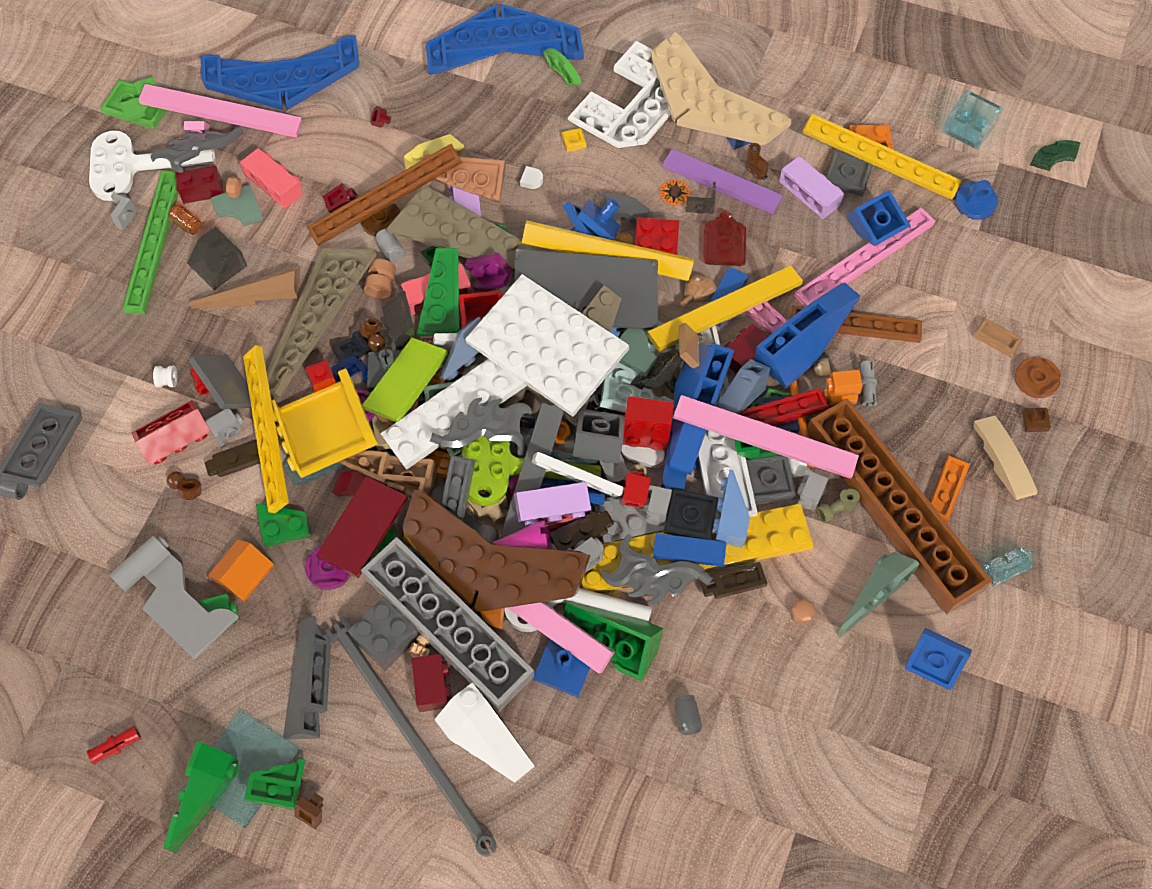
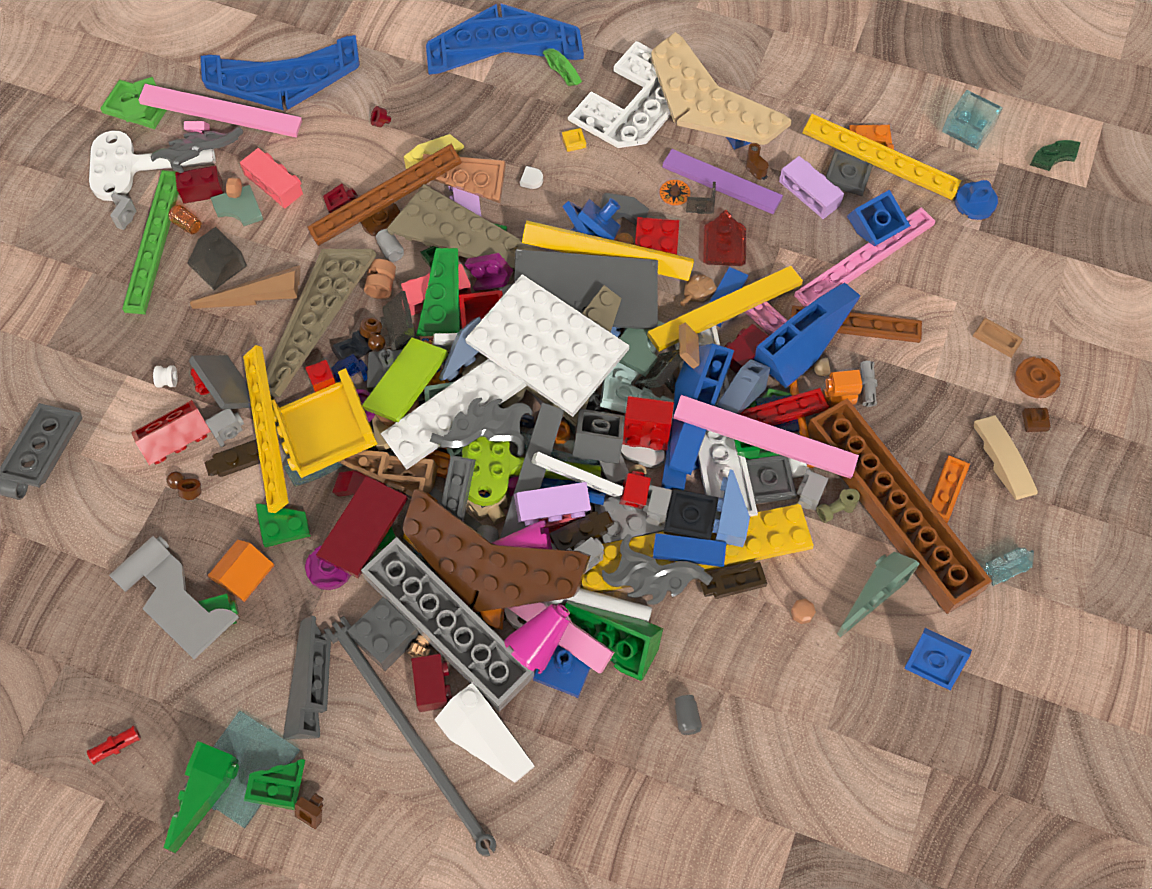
none -> dark pink cone [504,604,571,674]

